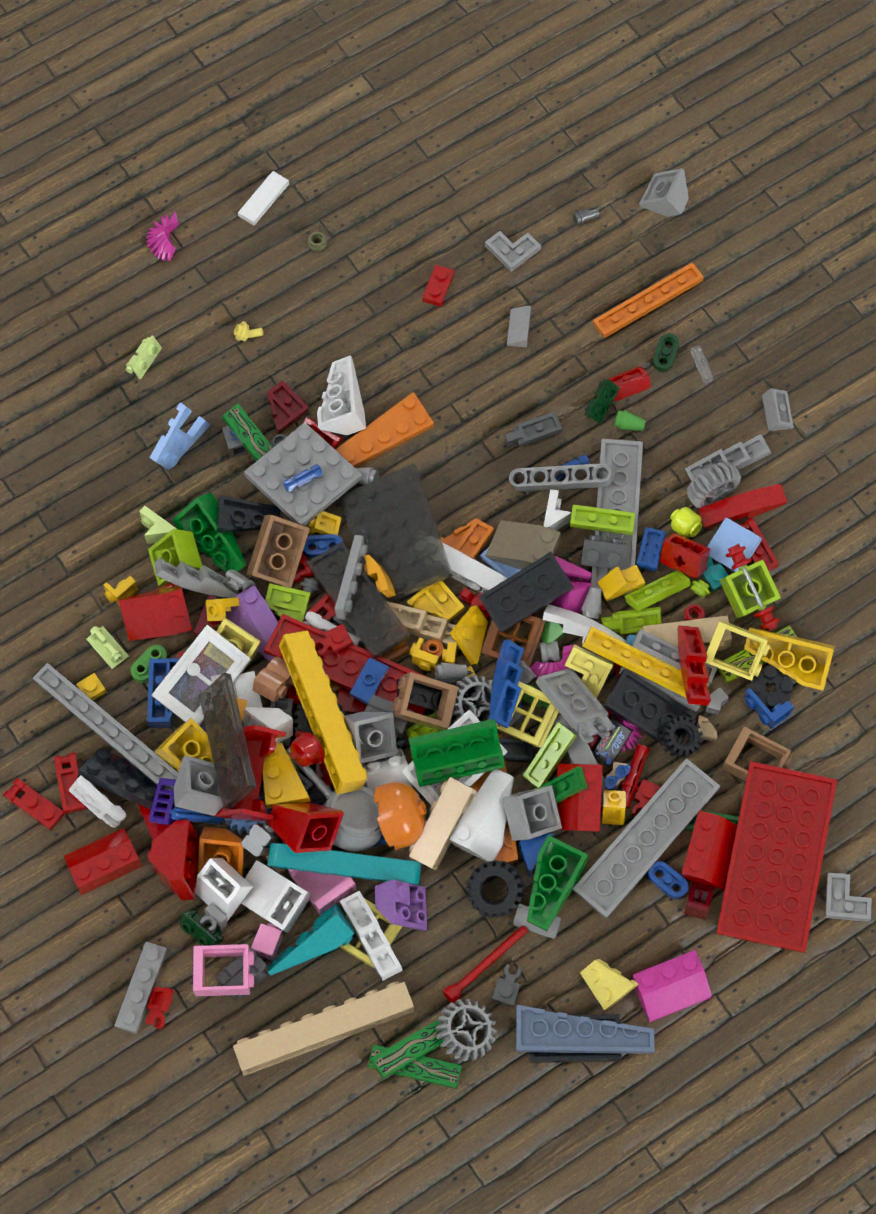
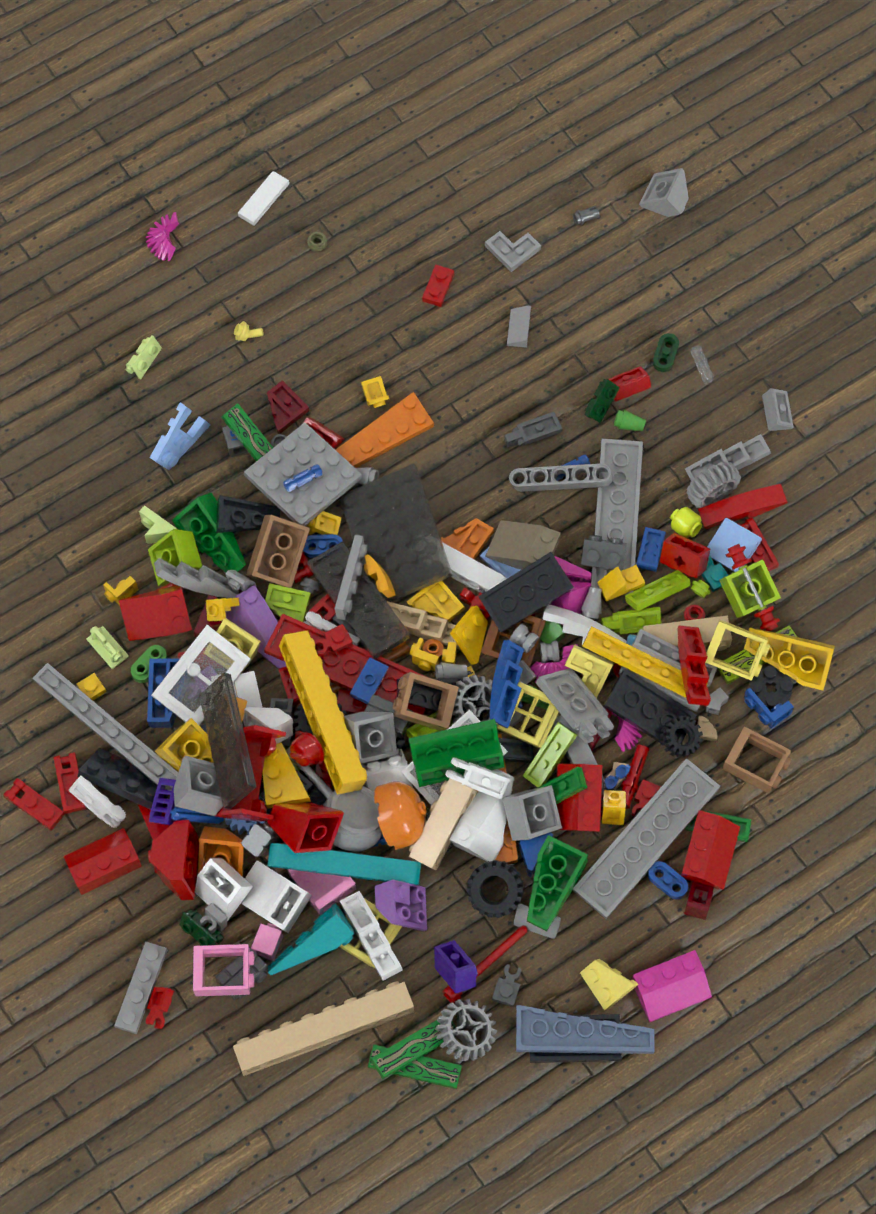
nougat brick [252,656,294,702] -> none
white wedge [317,355,366,435] -> none
white slope [544,489,572,531] -> none
lime plate [570,505,636,535] -> none
orange plate [593,263,704,338] -> none
black tile [593,719,633,768] -> none
red plate [716,761,837,953] -> none
light grey plate [825,873,872,922] -> none
none -> yellow bracket [361,376,389,408]
none -> dark purple brick [434,940,478,993]
none -> white hinge [445,758,511,799]
none -> light grey wheel [509,624,539,654]

